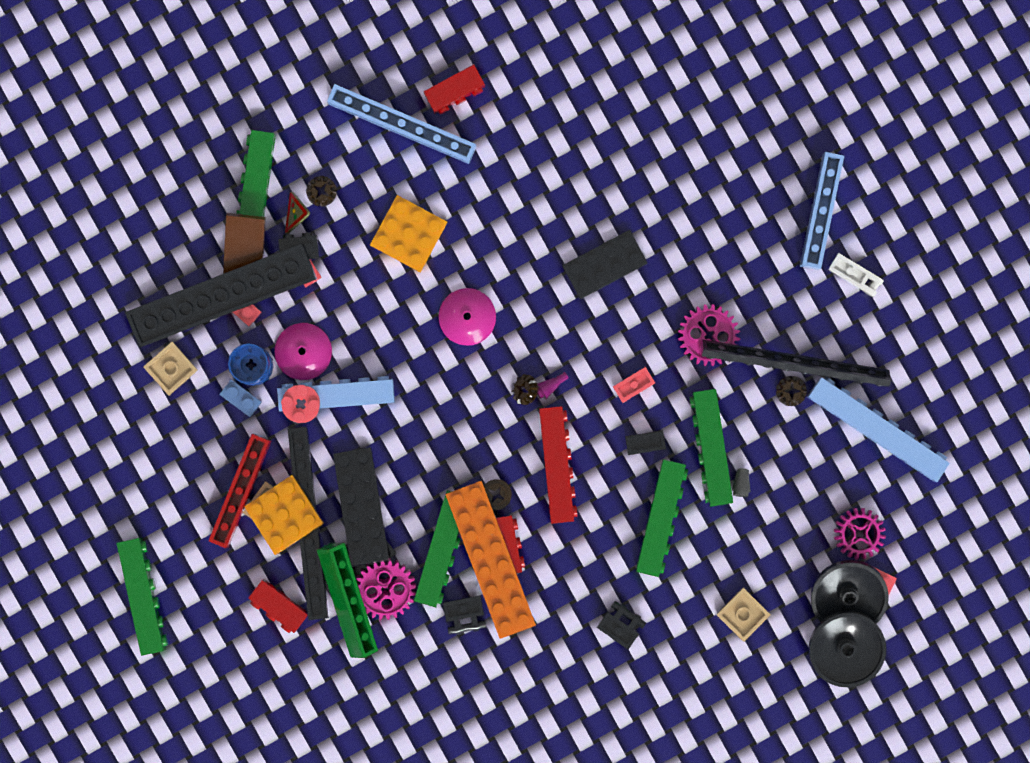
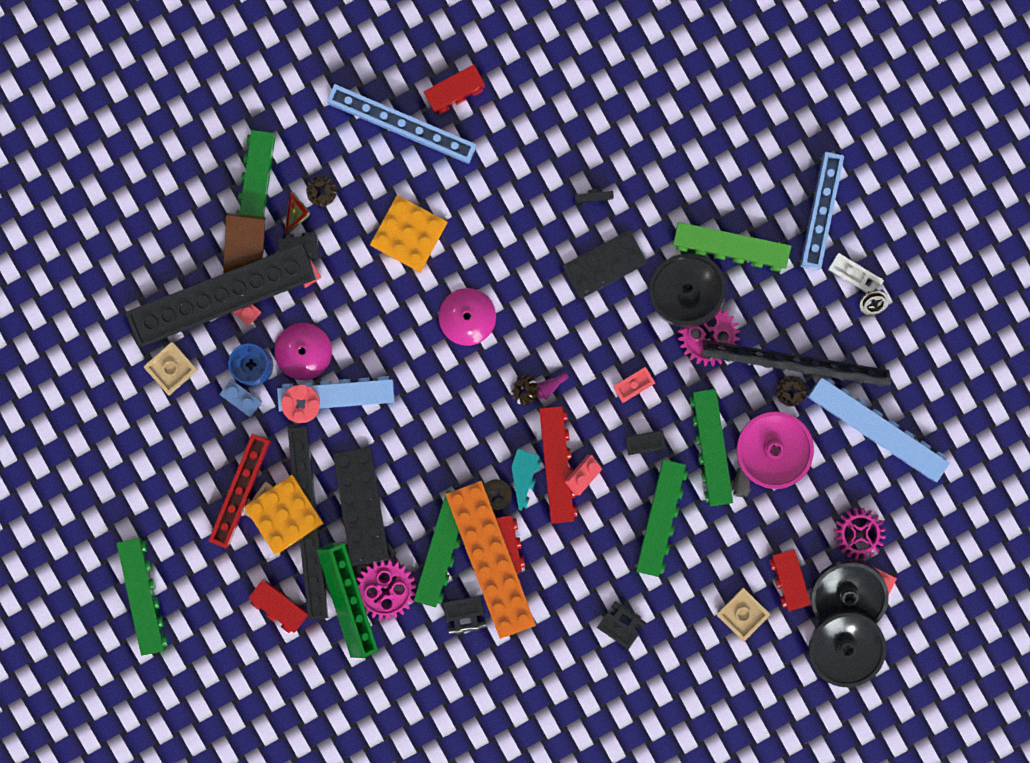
none -> teal slope [512,449,542,511]
none -> coral plate [565,455,602,495]
none -> black plate [575,189,614,204]
none -> black dish [649,253,726,328]
none -> bright green brick [673,222,791,272]
none -> dark pink dish [736,412,814,489]
none -> red brick [769,548,811,611]
none -> gear [859,288,889,315]

